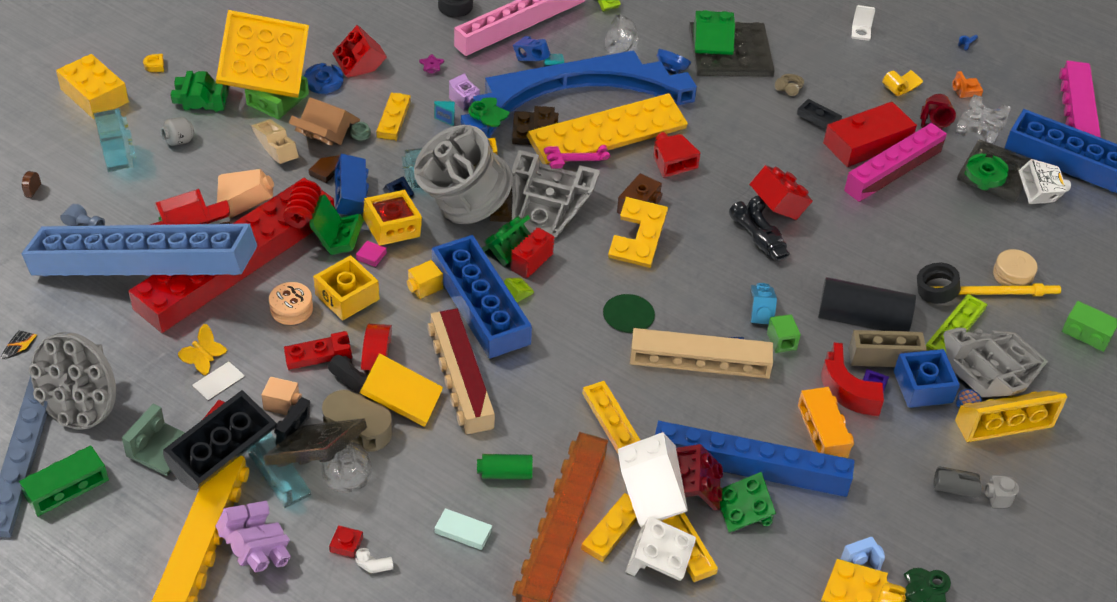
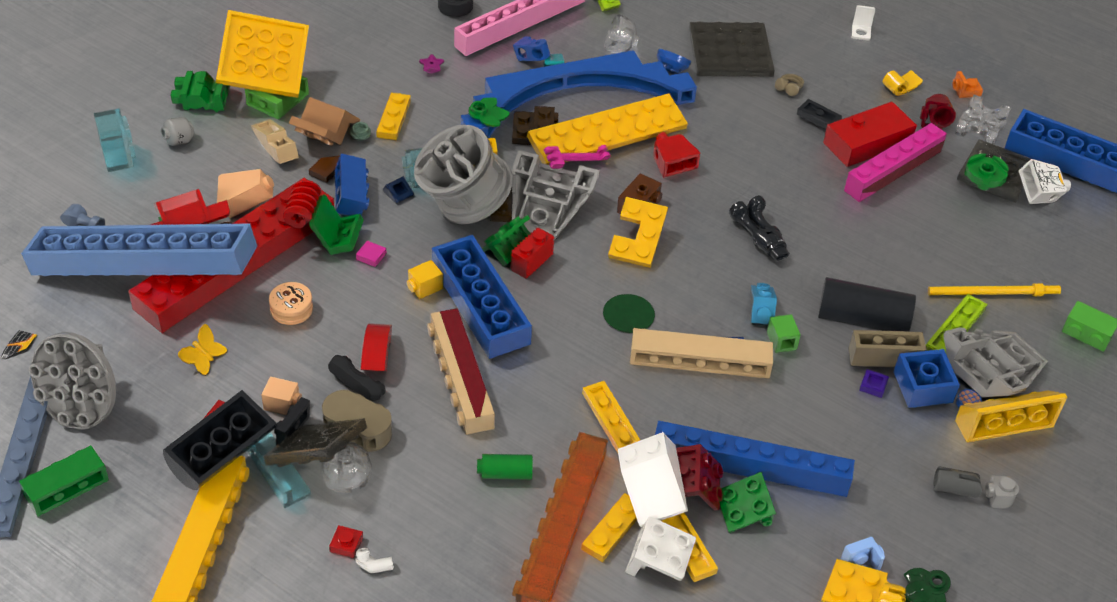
reddish brown tile [22,171,41,198] -> none
yellow brick [56,54,129,119] -> none
sand green bracket [122,403,185,476] -> none
yellow tile [143,54,164,72] -> none
white sticker [192,361,245,400] -> none
lavender hips [215,500,291,573] -> none
red plate [284,331,353,370] -> none
blue tile [304,63,344,94] -> none
yellow brick [313,255,379,321] -> none
red slope [332,25,387,78] -> none
yellow tile [359,353,443,427] -> none
yellow piece [363,190,422,246] -> none
slope [434,101,455,126] -> none
light aqua tile [434,508,492,550] -> none
lavender window [449,73,480,111] -> none
lime slope [504,278,534,302] -> none
green slope [693,10,735,55] -> none
red brick [749,165,813,220] -> none
light orange brick [798,387,854,458] -> none
red arch [821,342,884,416] -> none
black tyre [917,262,961,304] -> none
blue hand [958,35,978,50] -> none
tan head [993,249,1038,286] -> none
dark pink brick [1059,61,1101,138] -> none

